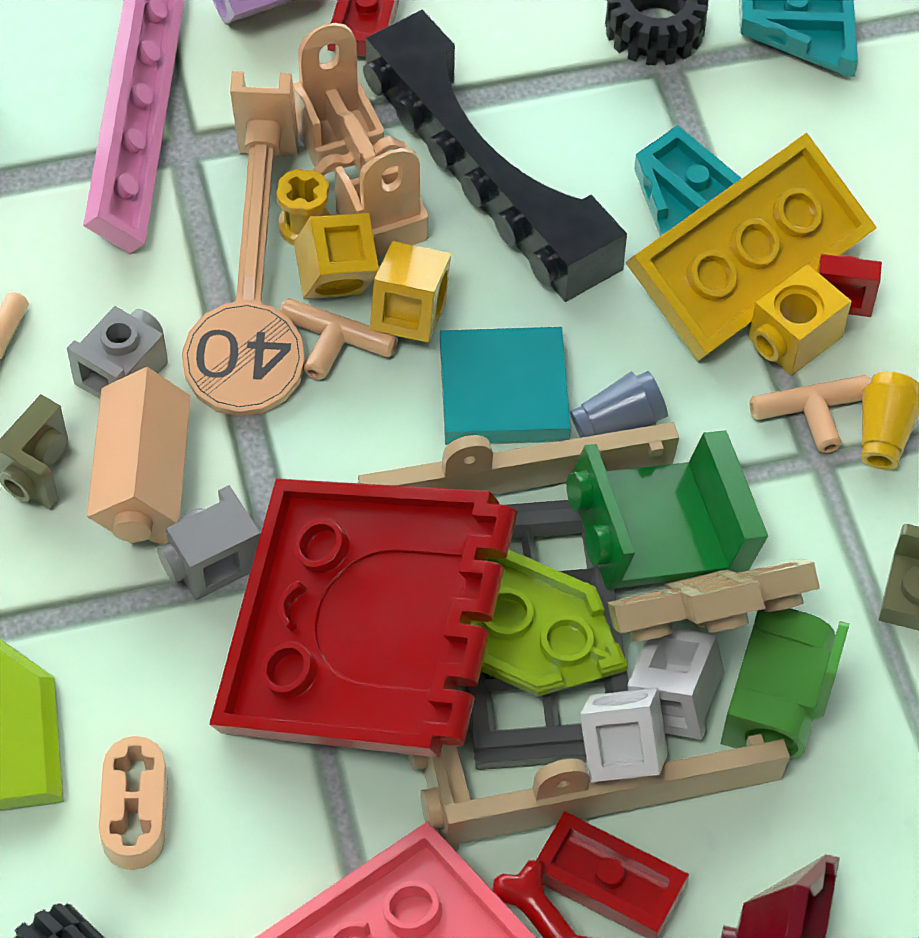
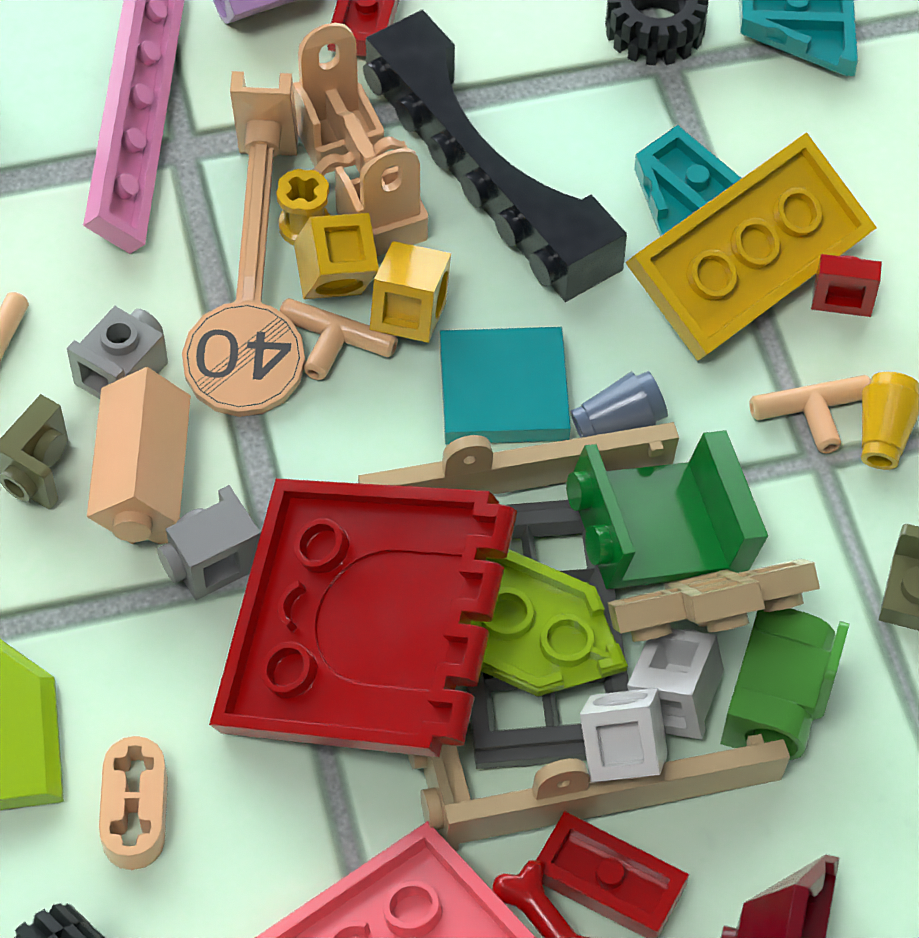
yellow brick [749,264,851,376] -> none

